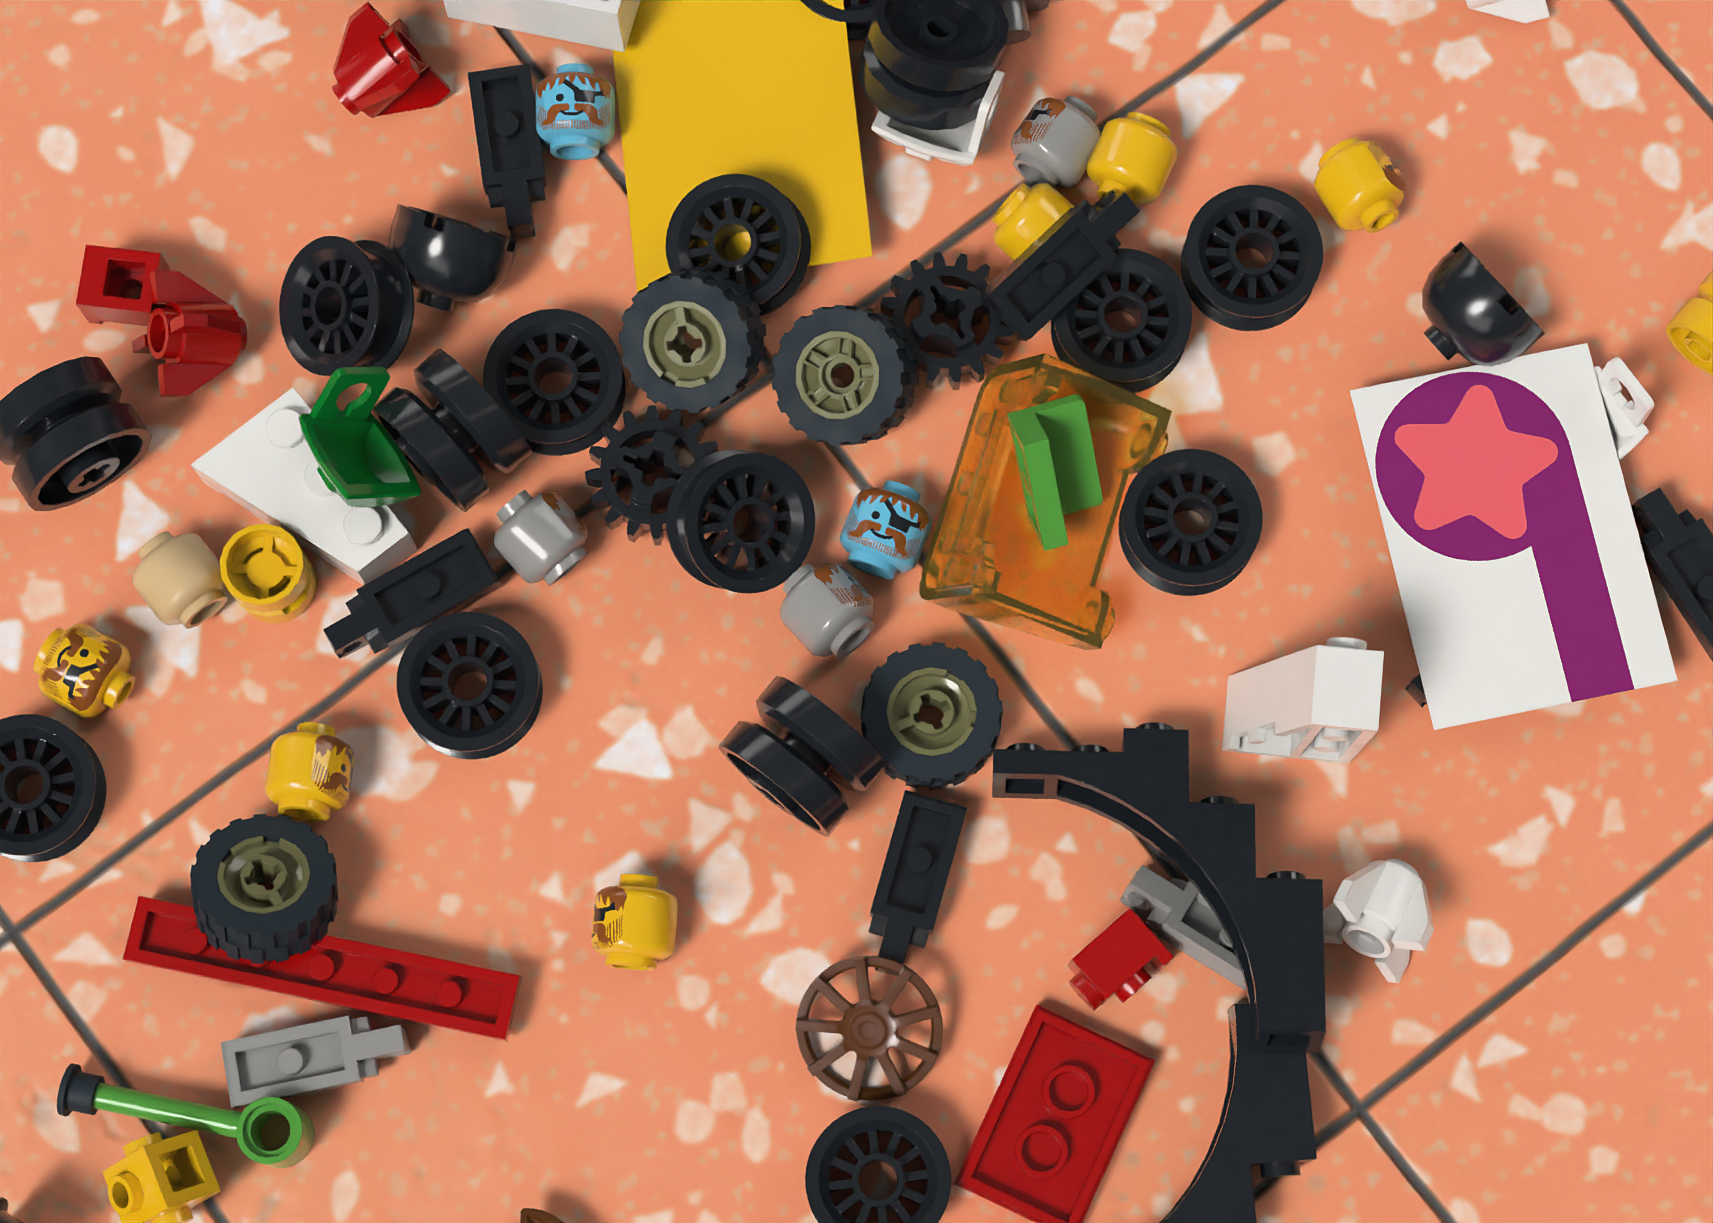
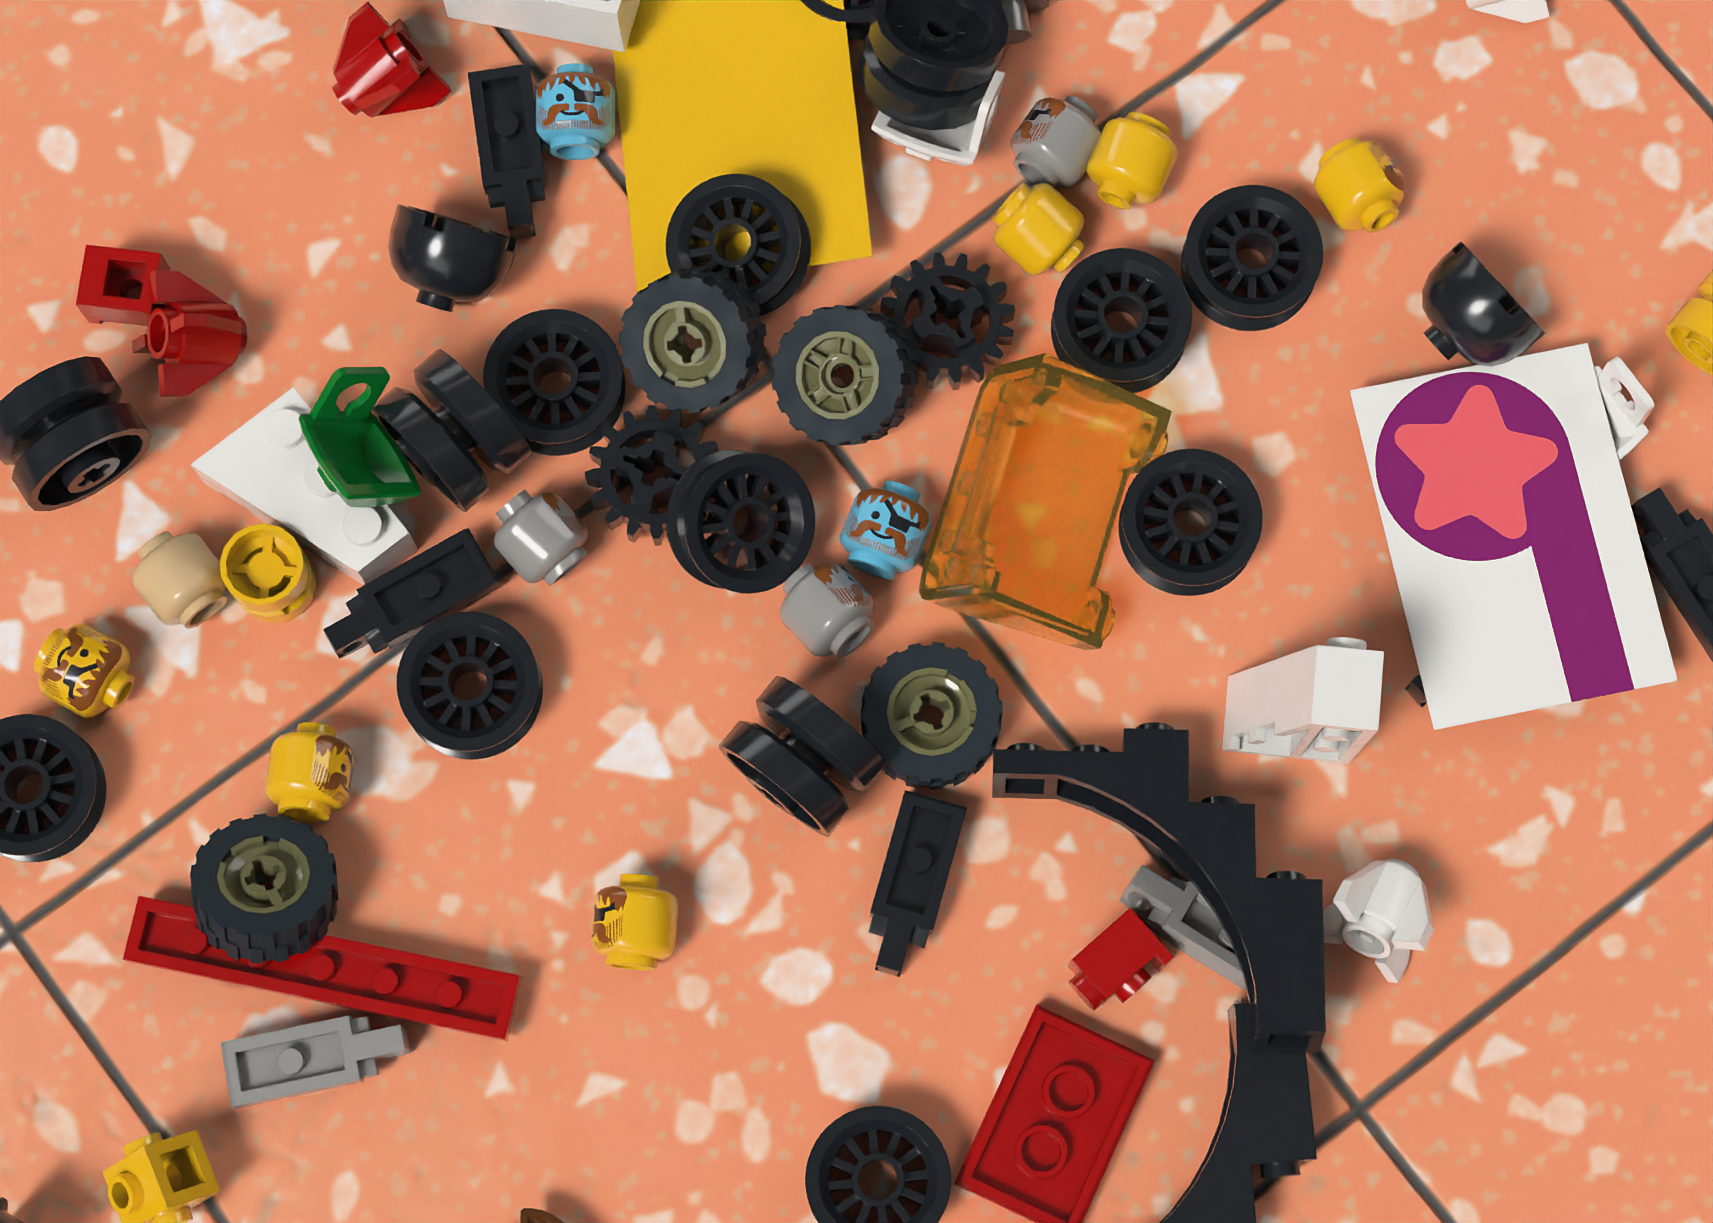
bright green piece [57,1063,315,1168] -> none
black wheel [279,236,414,376] -> none
reddish brown wheel [795,955,943,1101] -> none
black hinge [980,190,1140,341] -> none
bright green panel [1007,394,1103,551] -> none

